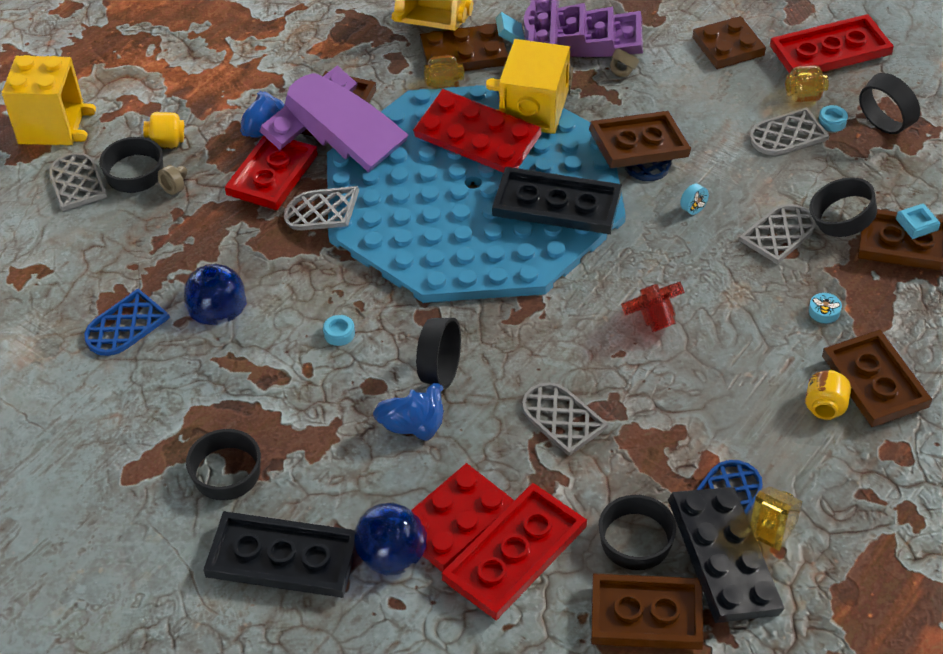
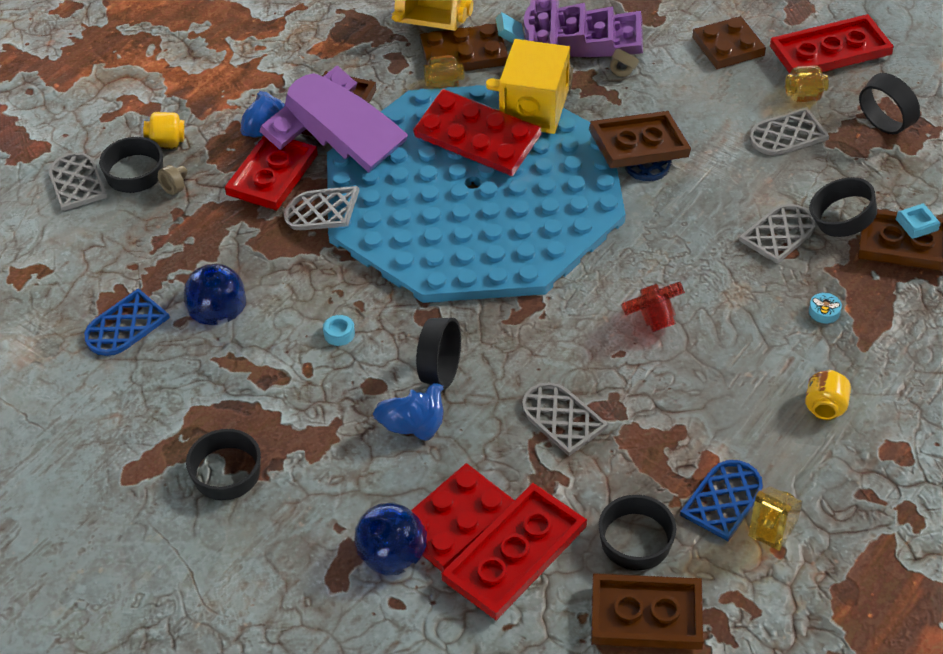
yellow container [2,55,96,145] -> none
black plate [203,511,359,598] -> none
black plate [492,167,622,235] -> none
black plate [668,487,785,623] -> none
medium azure tile [680,184,709,215] -> none
medium azure tile [818,105,848,132] -> none
reddish brown plate [822,329,932,427] -> none

